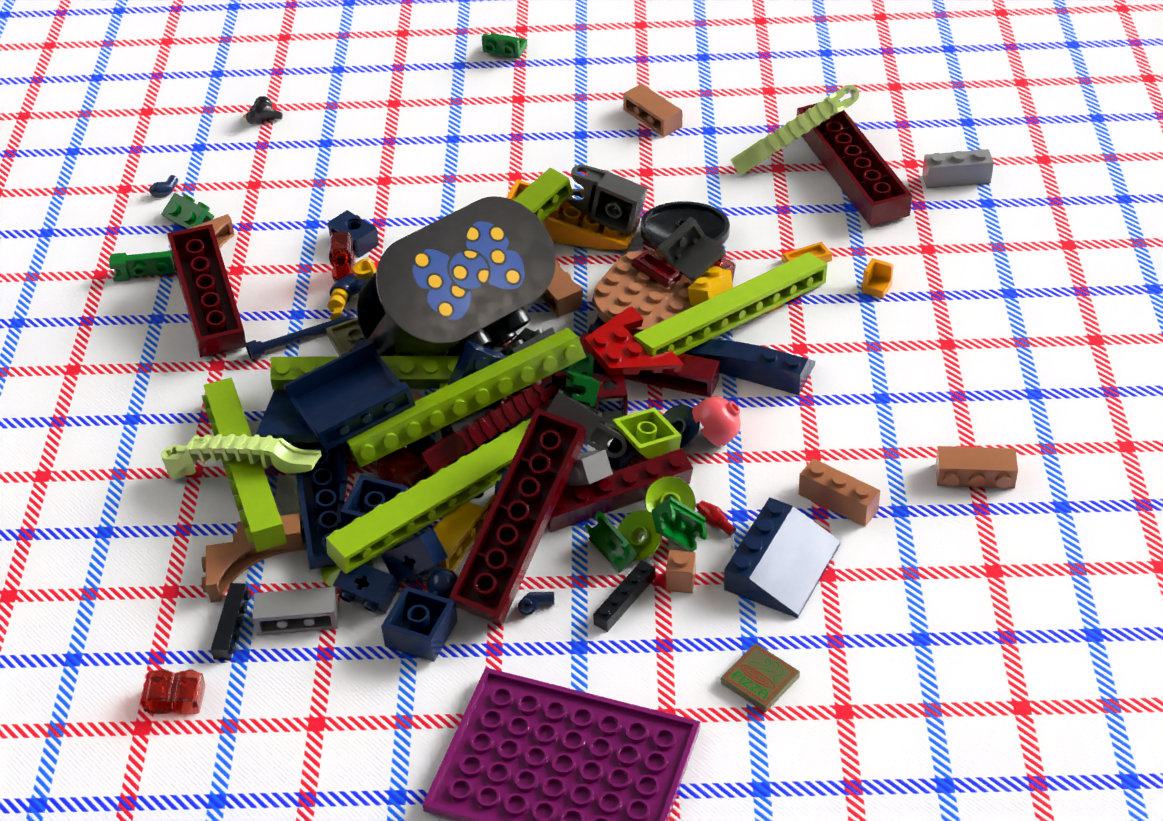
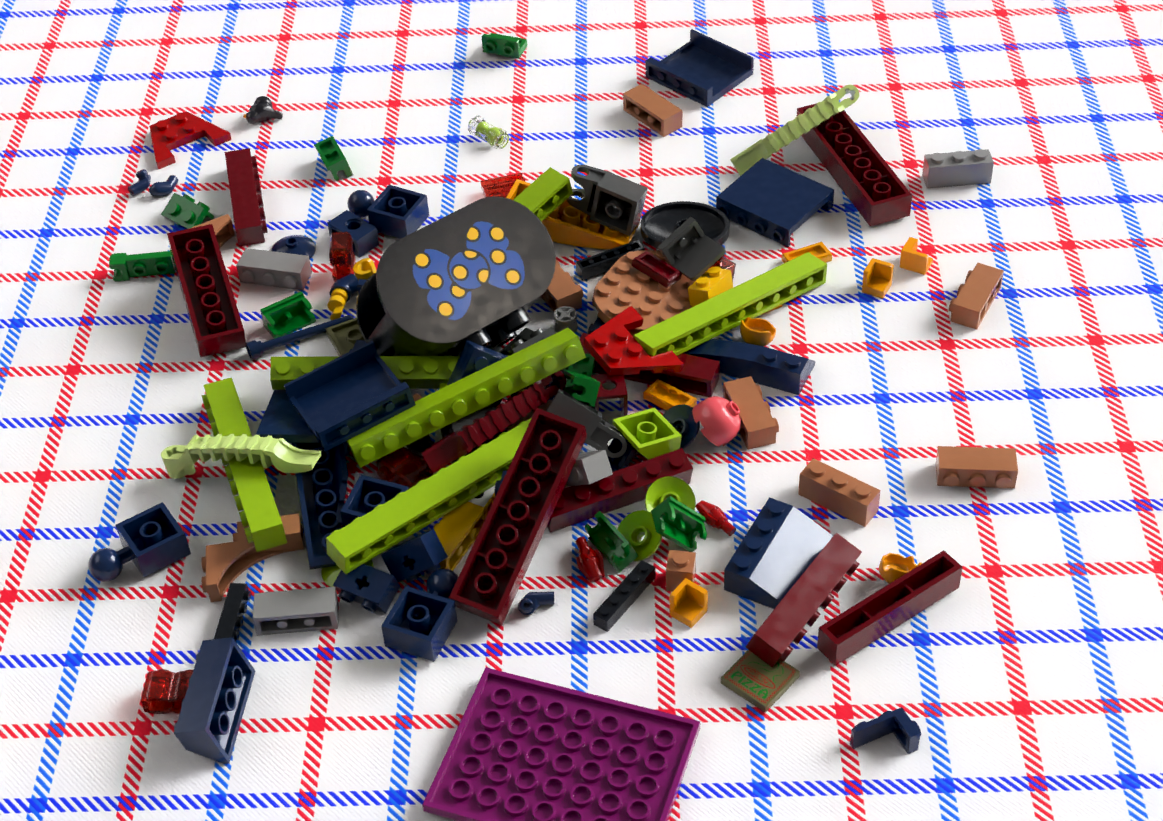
none -> dark blue brick [88,502,191,582]
none -> dark blue arm [128,169,151,197]
none -> red wing [149,111,232,169]
none -> dark blue slope [174,637,255,764]
none -> dark red brick [225,148,268,247]
none -> light grey brick [236,248,312,290]
none -> green hinge [260,291,316,339]
none -> dark blue dish [271,235,316,259]
none -> green hinge [314,136,353,181]
none -> dark blue brick [347,185,429,239]
none -> clear piece [468,115,509,149]
none -> clear red plate [480,173,525,198]
none -> light grey wheel [554,306,578,333]
none -> red piece [575,537,605,582]
none -> black piece [576,240,645,280]
none -> light orange plate [643,379,697,410]
none -> dark blue panel [645,29,754,107]
none -> light orange panel [669,578,708,628]
none -> dark blue panel [716,158,834,247]
none -> nougat brick [723,376,779,450]
none -> light orange hair [740,317,776,346]
none -> dark red brick [746,532,862,668]
none -> dark red brick [817,550,963,666]
none -> dark blue bracket [850,707,921,754]
none -> light orange hair [879,553,922,584]
none -> light orange panel [900,237,933,275]
none -> nougat brick [949,262,1004,330]

